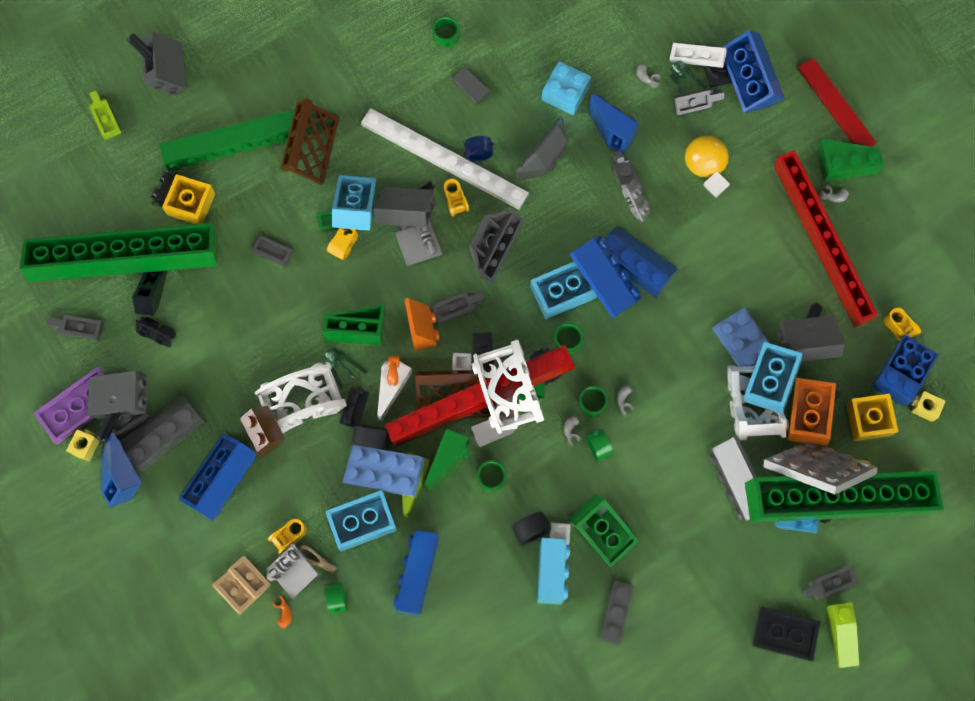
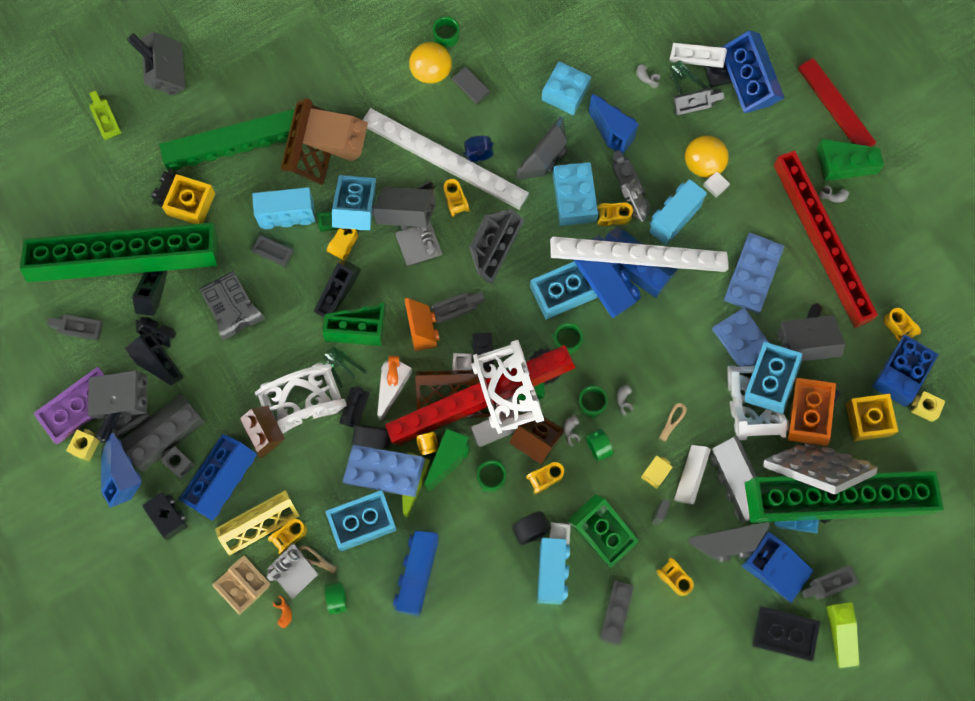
none -> black slope [125,331,184,386]
none -> black brick [142,492,188,540]
none -> dark grey brick [160,446,195,479]
none -> dark grey piece [199,271,265,341]
none -> light yellow fence [215,490,300,556]
none -> medium azure brick [252,187,316,229]
none -> medium nougat slope [303,108,368,162]
none -> black slope [314,260,361,317]
none -> yellow piece [409,42,452,83]
none -> yellow piece [416,432,439,455]
none -> reddish brown slope [509,416,564,464]
none -> yellow piece [526,462,564,494]
none -> white plate [550,237,729,272]
none -> medium azure brick [552,162,598,226]
none -> yellow piece [597,202,633,227]
none -> light yellow brick [641,456,673,489]
none -> medium azure brick [649,179,707,246]
none -> dark grey tile [651,499,670,526]
none -> yellow piece [656,557,694,596]
none -> tan piece [659,403,687,442]
none -> white tile [674,445,711,505]
none -> dark grey wedge [688,522,770,562]
none -> medium blue plate [723,232,784,314]
none -> blue slope [742,531,814,603]

